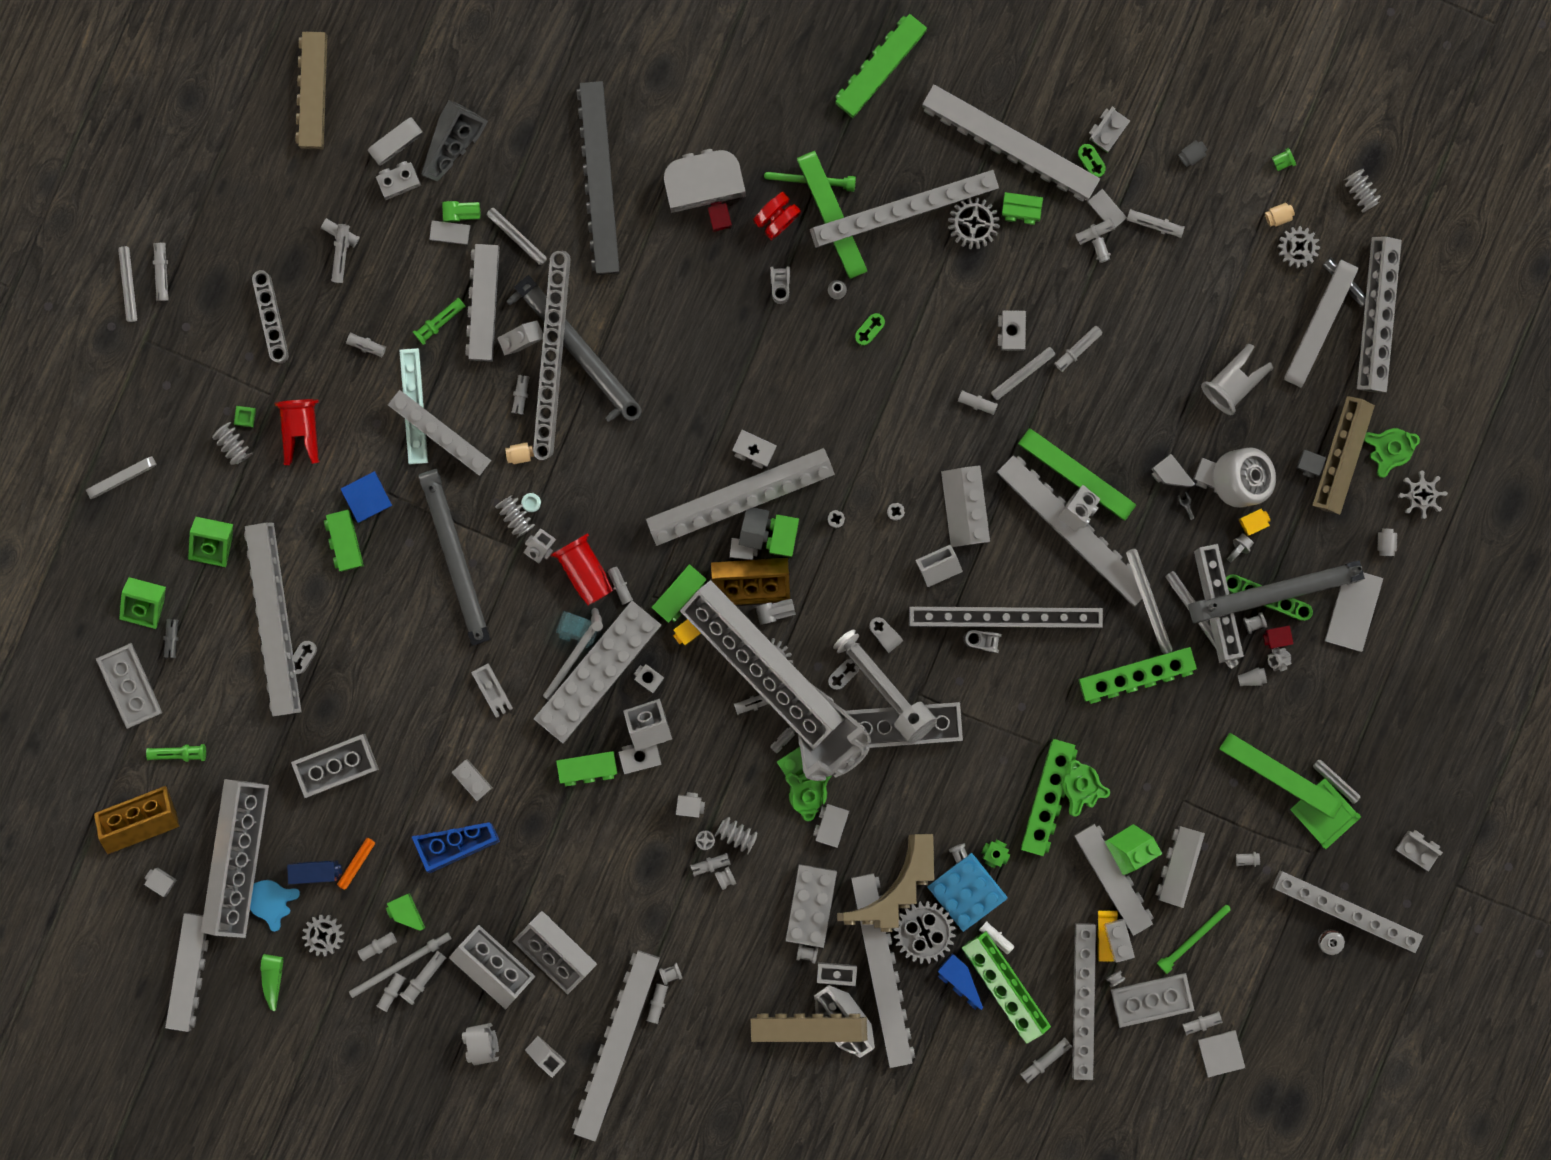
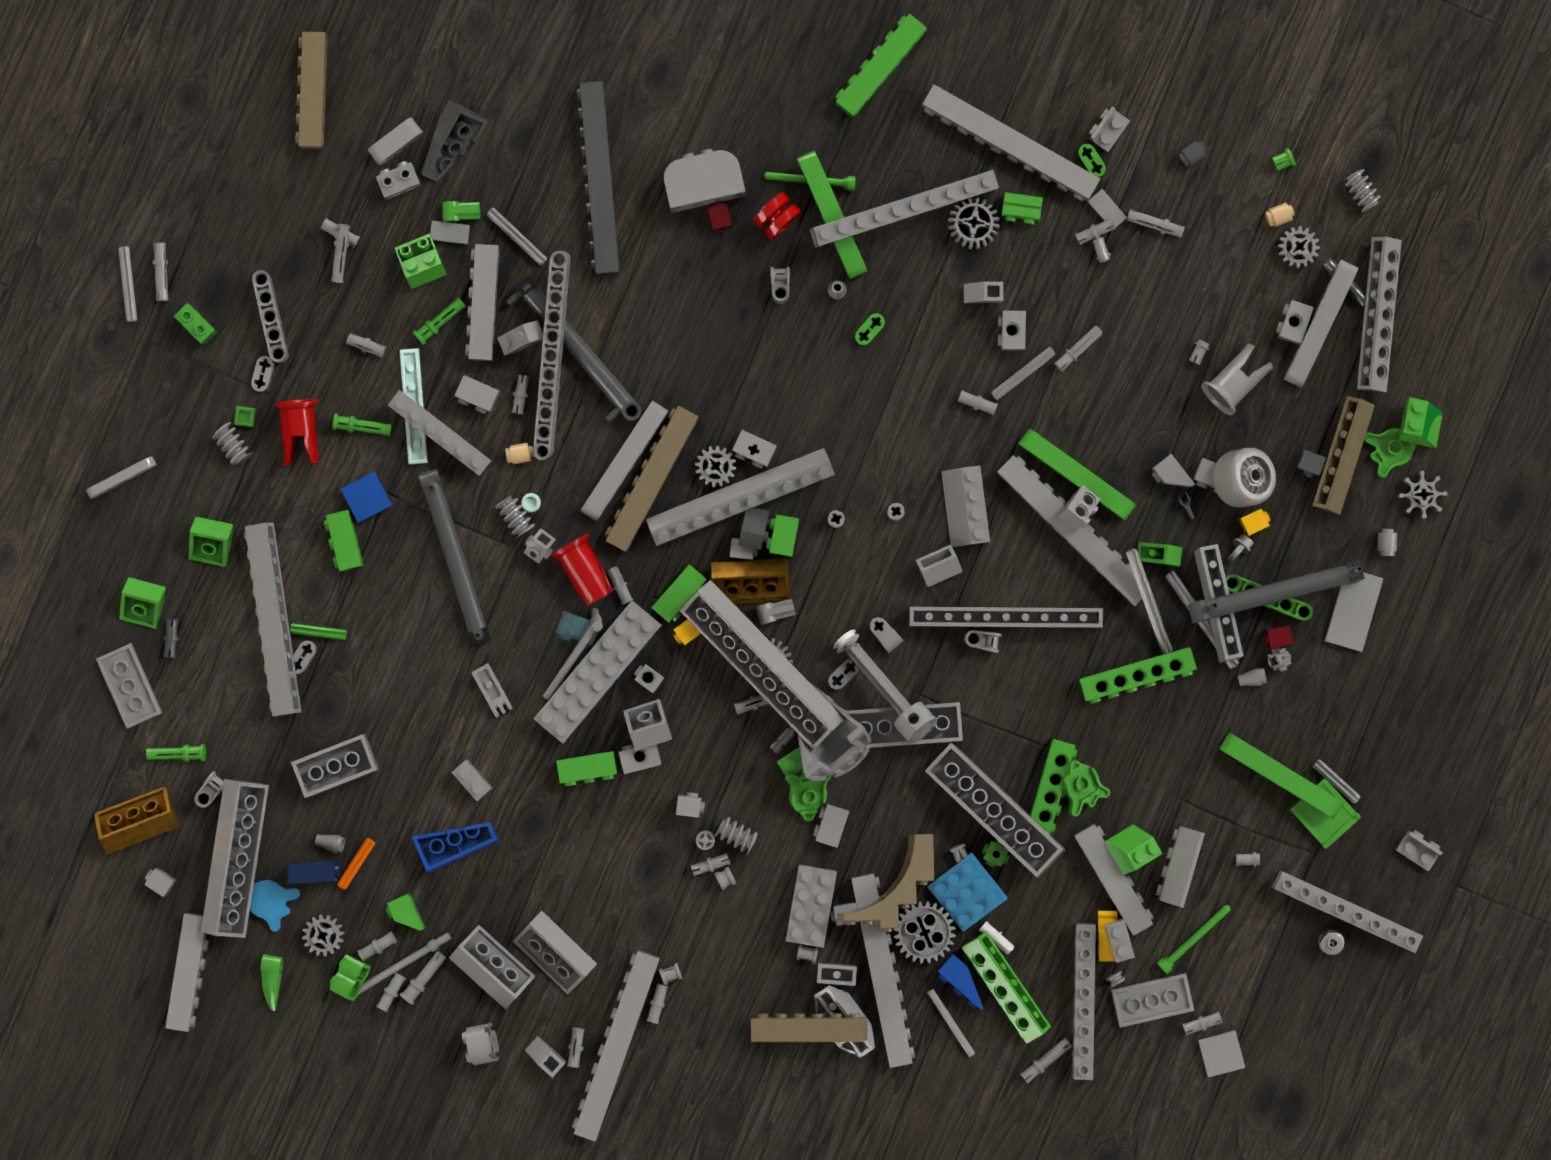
light grey bush [1243,612,1267,634] -> none
none -> bright green brick [174,303,217,345]
none -> light grey piece [195,771,224,808]
none -> light grey beam [251,356,274,392]
none -> bright green axle [290,623,347,640]
none -> light grey cone [315,834,345,853]
none -> bright green brick [330,955,371,1001]
none -> bright green pin [332,413,392,436]
none -> bright green slope [395,233,447,289]
none -> light grey brick [455,375,500,414]
none -> light grey pin [567,1027,585,1068]
none -> light grey beam [581,401,669,522]
none -> dark tan brick [604,406,699,552]
none -> light grey gear [695,446,736,487]
none -> light grey brick [830,902,859,926]
none -> light grey brick [925,743,1066,878]
none -> light grey bar [927,989,975,1057]
none -> light grey slope [964,282,1003,303]
none -> bright green slope [1137,542,1183,566]
none -> light grey pin [1189,340,1209,365]
none -> light grey brick [1276,300,1314,345]
none -> bright green slope [1398,397,1443,449]

